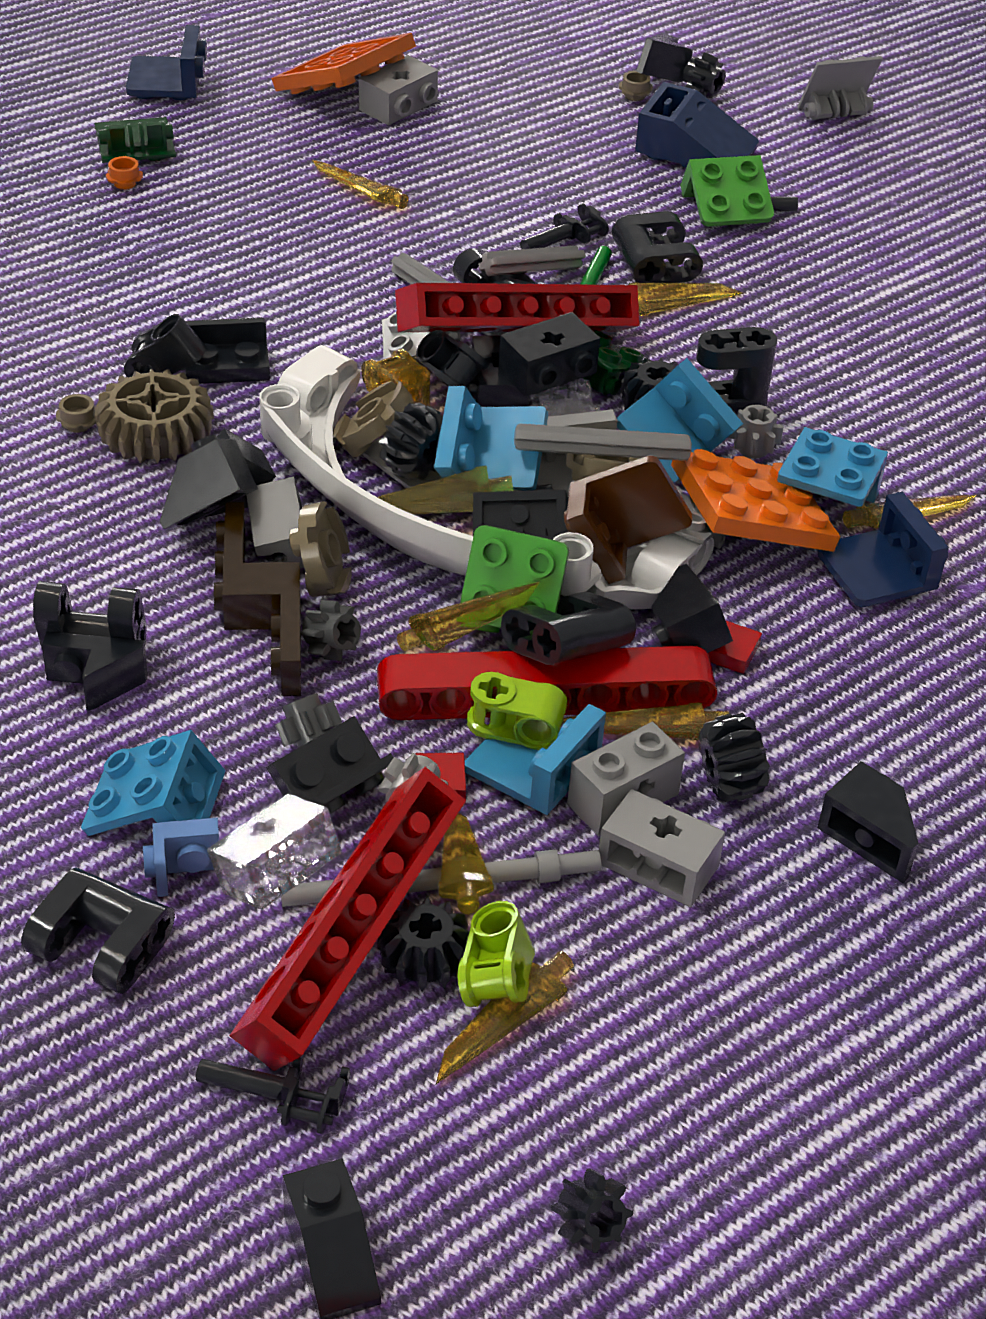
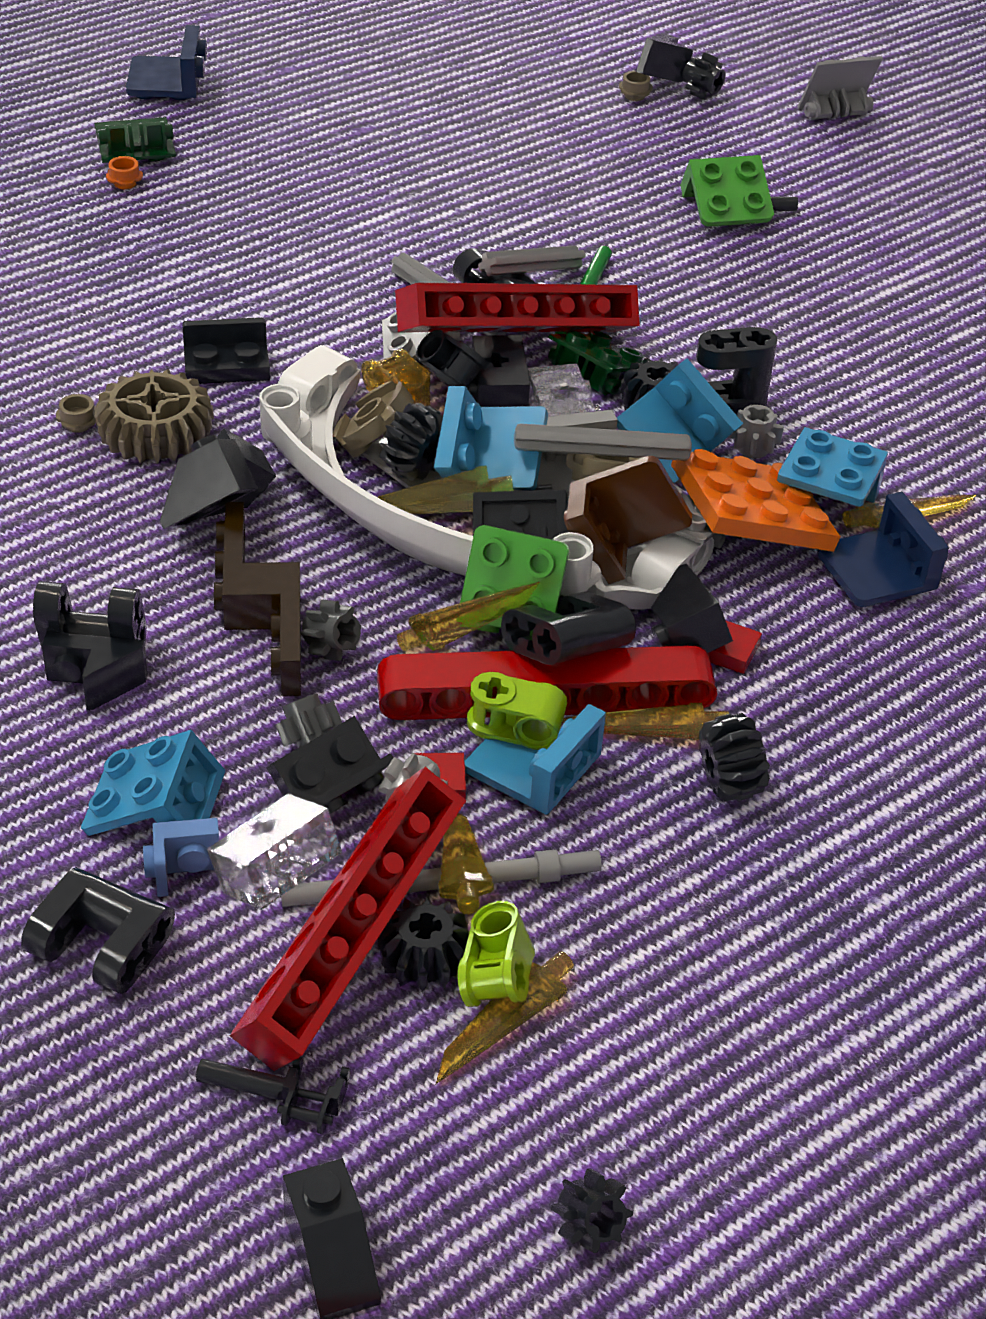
black piece [124,314,207,378] -> none
light grey hinge [246,476,304,568] -> none
orange plate [271,33,416,95] -> none
dark tan plate [289,501,352,597] -> none
clear yellow bar [311,159,409,209] -> none
light grey brick [359,55,438,125] -> none
black brick [498,312,600,397] -> none
black piece [520,203,609,249] -> none
light grey brick [567,721,685,837] -> none
light grey brick [599,789,725,908] -> none
black connector [612,211,703,286] -> none
clear yellow bar [628,282,744,316] -> none
dark blue slope [635,82,760,168] -> none
black slope [817,761,918,883] -> none

